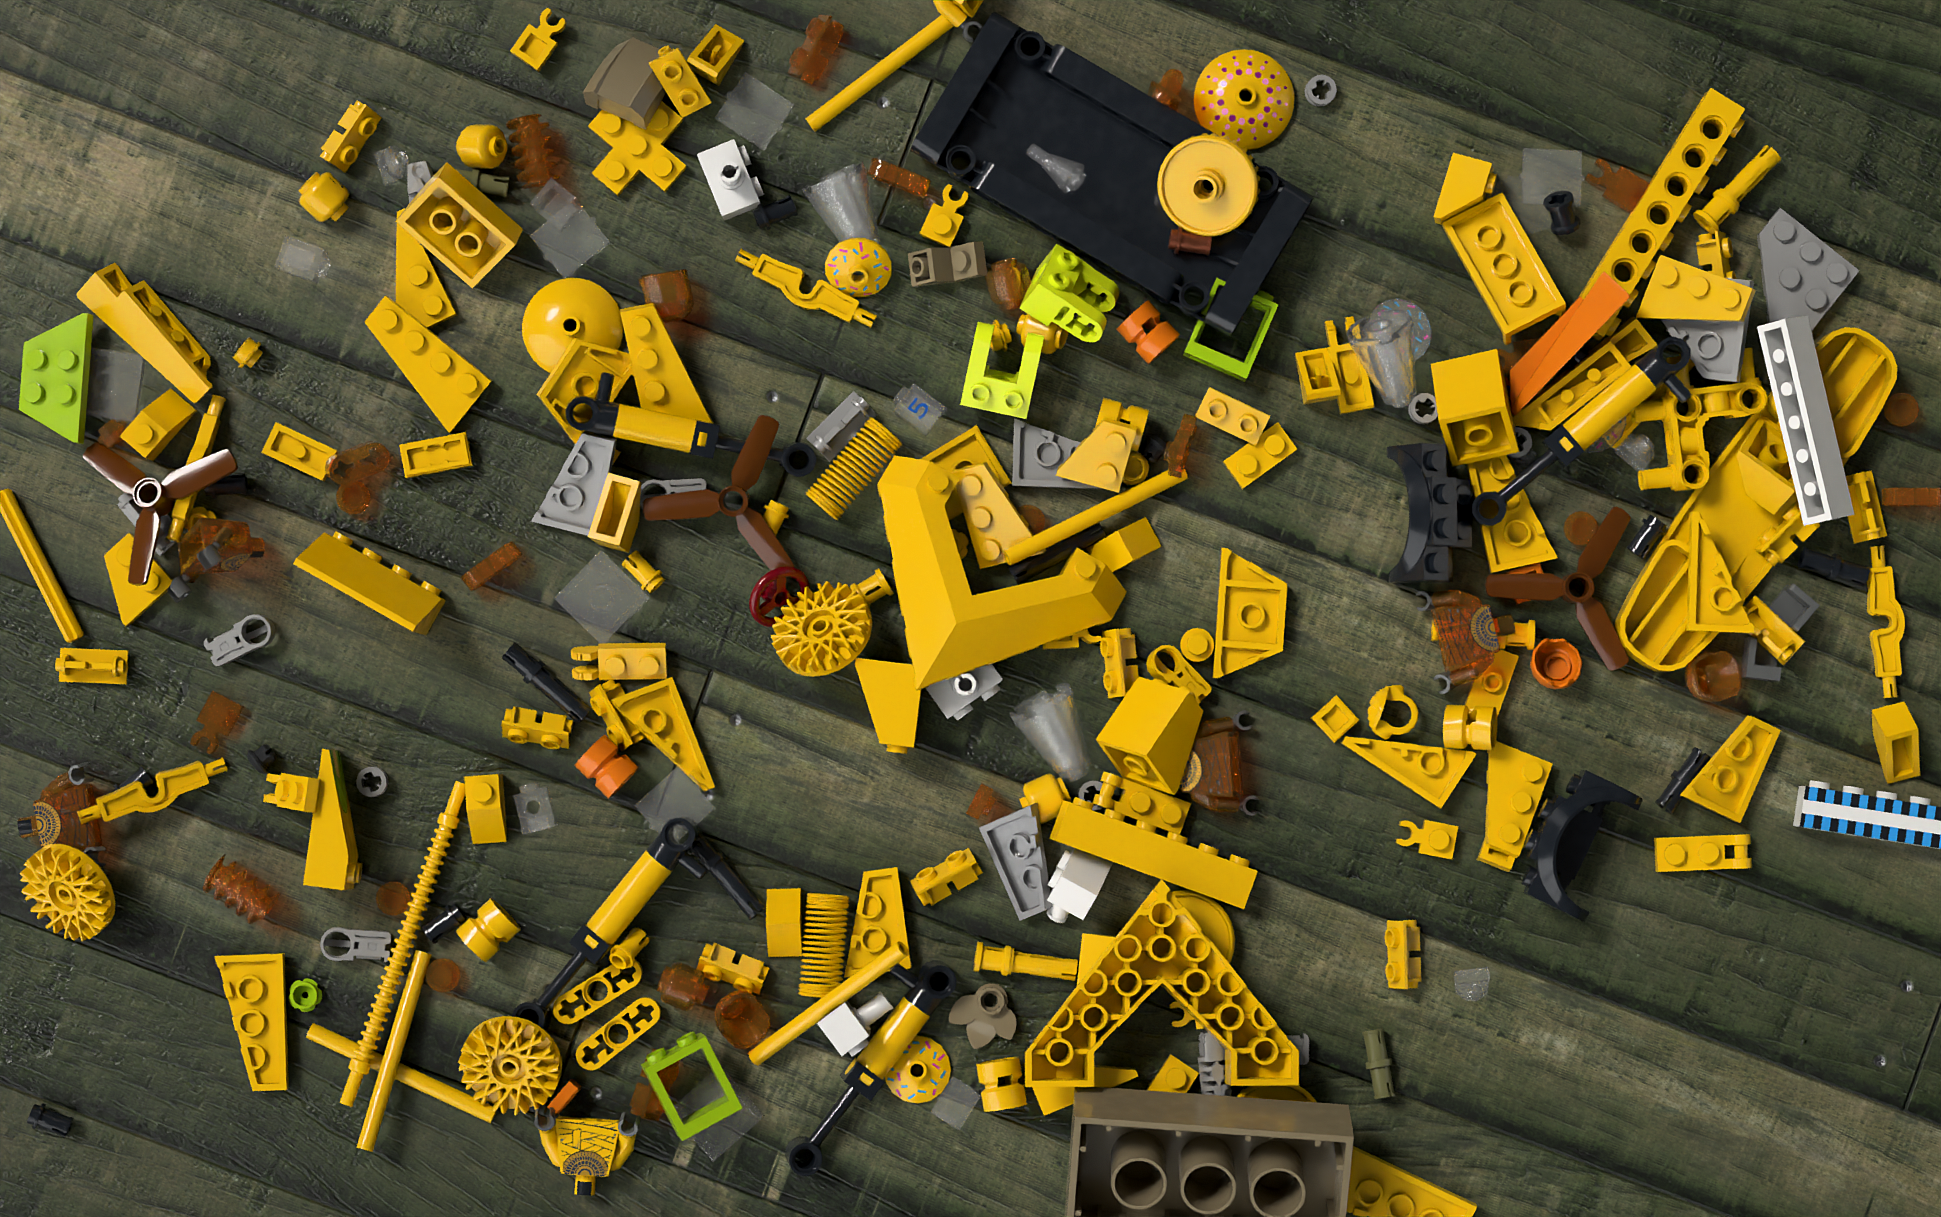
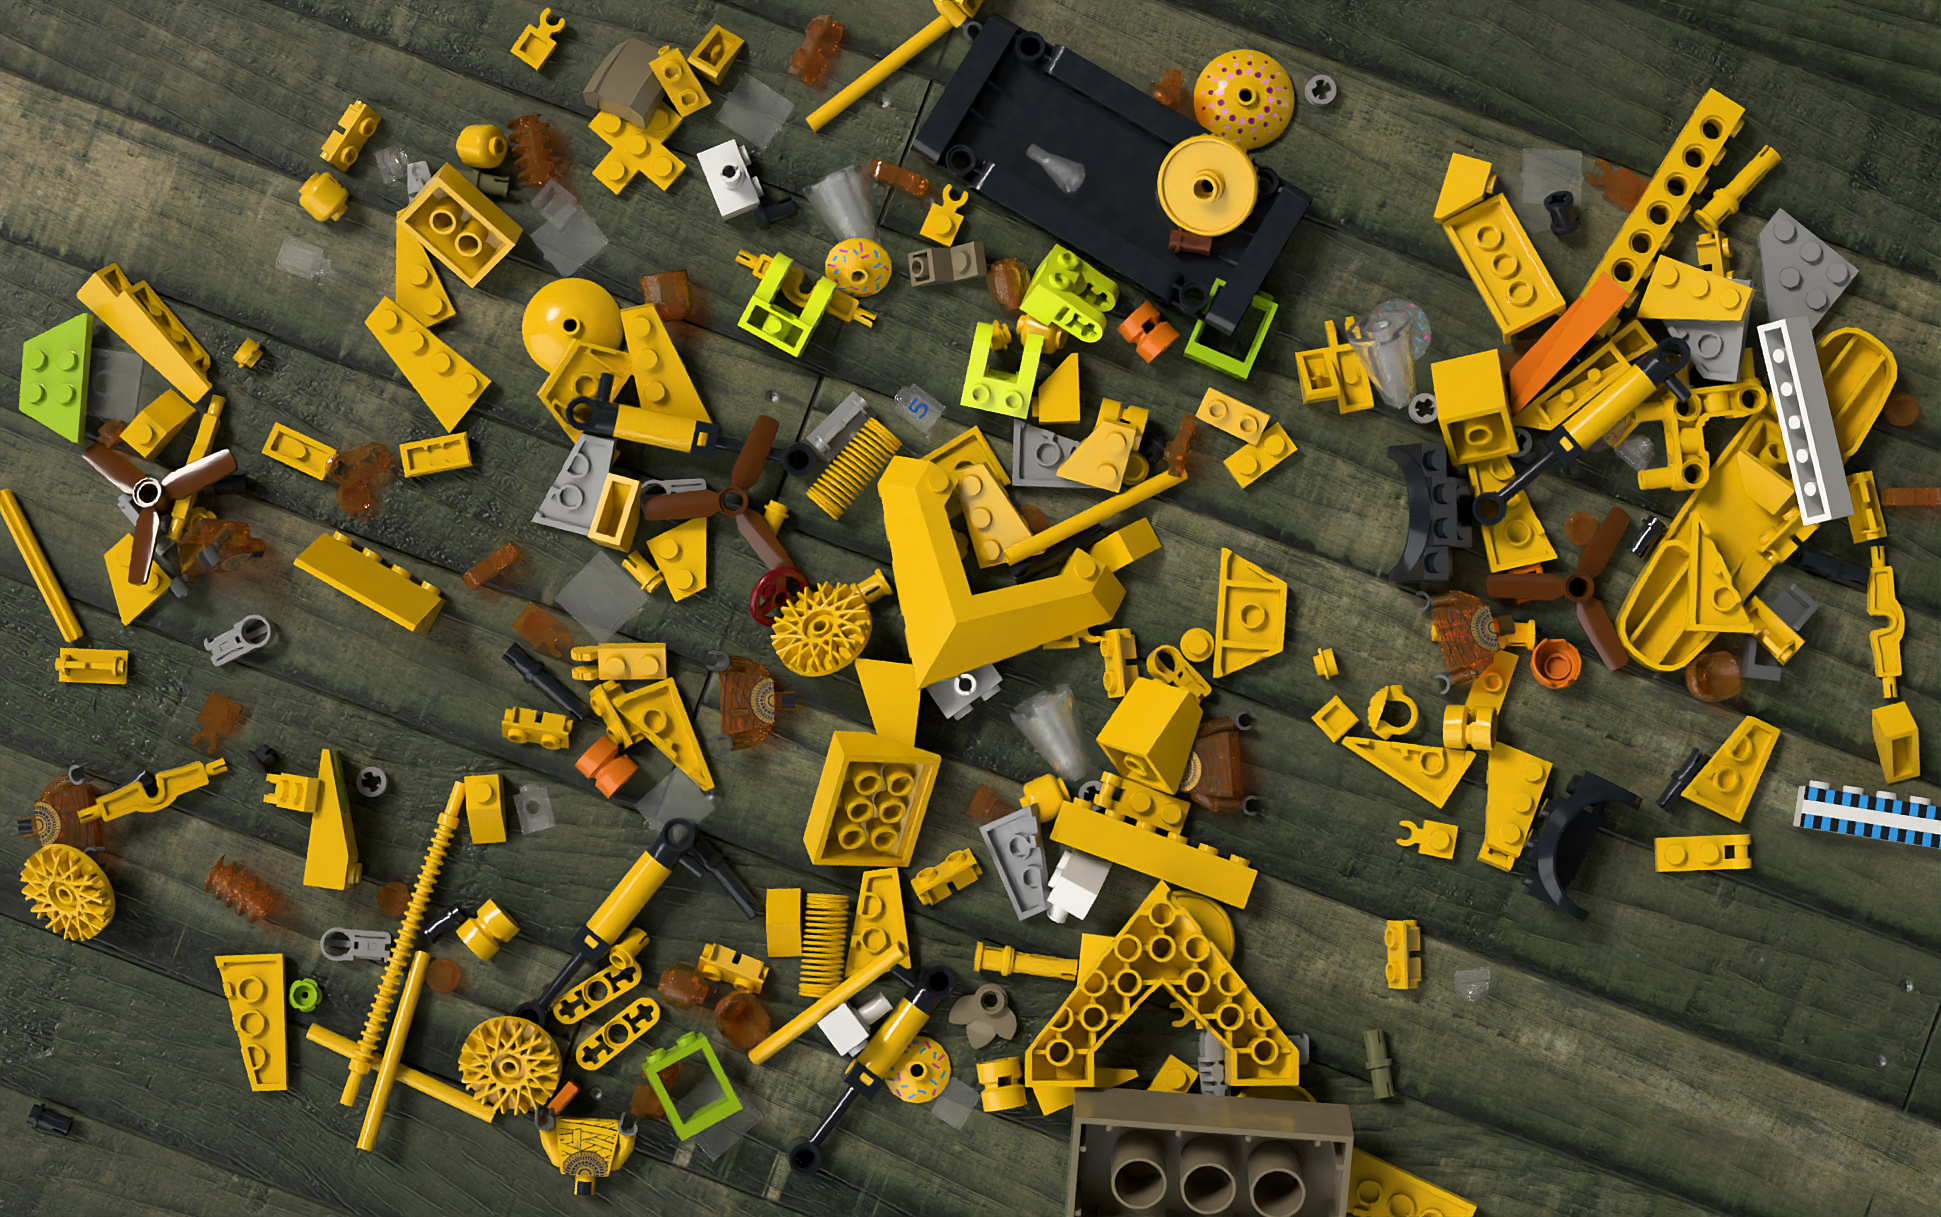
none -> clear orange plate [510,601,574,658]
none -> yellow wing [646,517,707,603]
none -> clear orange torso [706,650,796,756]
none -> neon yellow brick [737,252,838,357]
none -> yellow slope [803,731,942,867]
none -> yellow slope [1032,353,1080,425]
none -> yellow plate [1313,647,1339,680]

